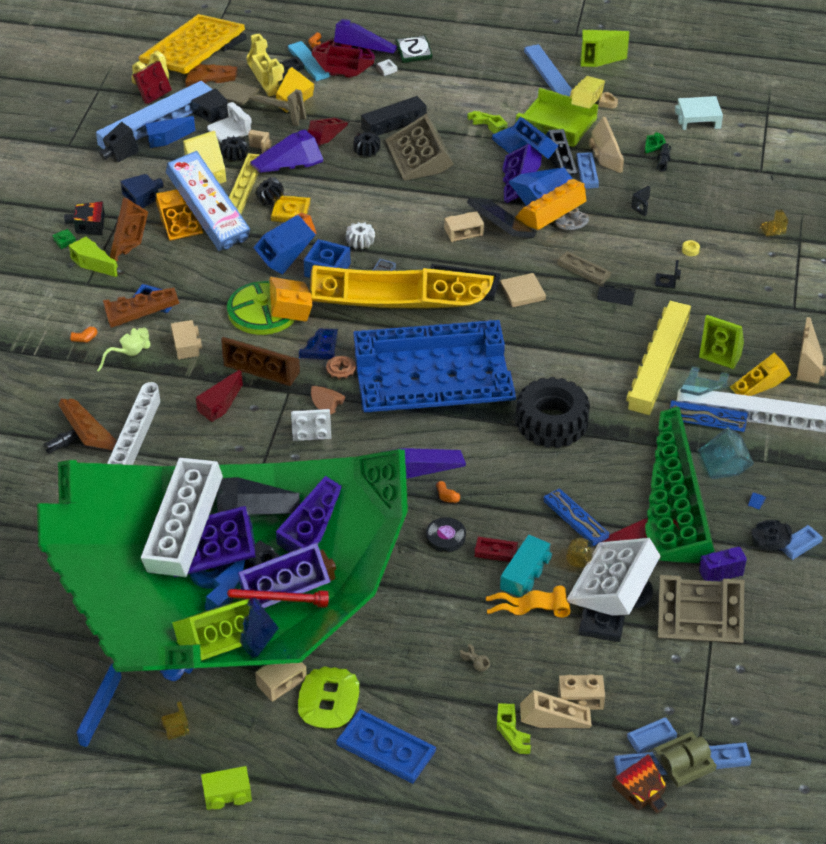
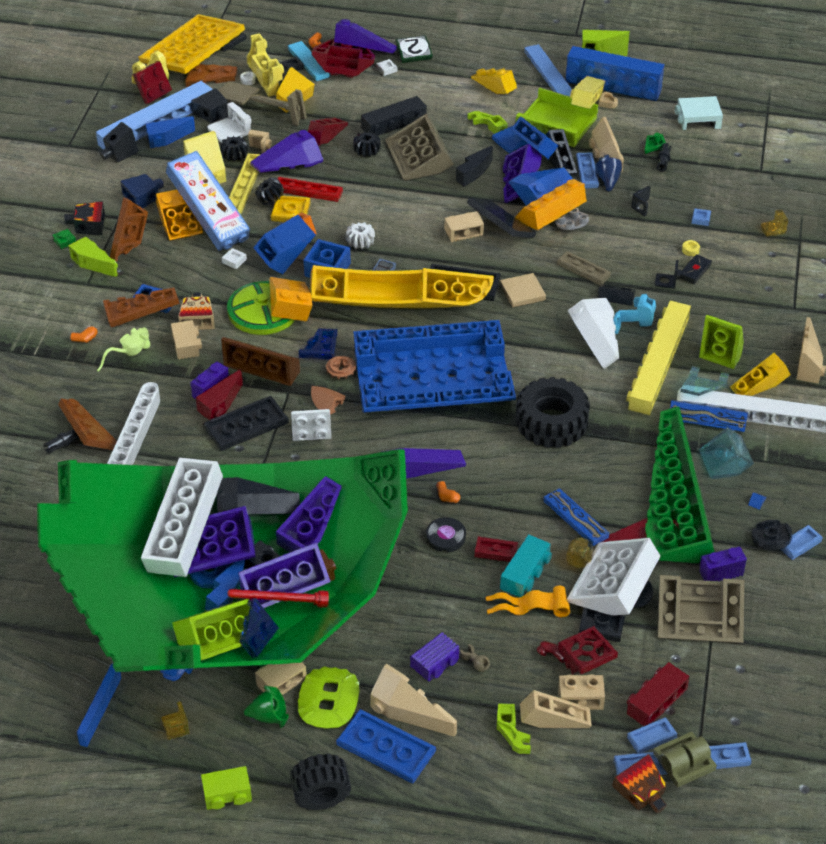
none -> torso [179,292,215,330]
none -> dark purple brick [190,361,229,399]
none -> black tile [203,395,289,451]
none -> white plate [222,248,247,269]
none -> white tile [240,71,256,85]
none -> green hat [244,685,289,728]
none -> red tile [277,177,343,202]
none -> black tyre [290,754,351,811]
none -> tan wedge [370,664,457,736]
none -> dark purple brick [410,632,459,682]
none -> black slope [456,146,493,187]
none -> yellow slope [471,68,517,94]
none -> dark red arm [536,641,565,663]
none -> dark red piece [558,626,618,675]
none -> blue brick [566,46,665,101]
none -> white wedge [568,298,619,369]
none -> dark blue hat [595,154,622,192]
none -> medium azure piece [613,294,656,334]
none -> dark red brick [627,662,690,726]
none -> black tile [680,254,712,284]
none -> medium blue tile [691,208,711,226]

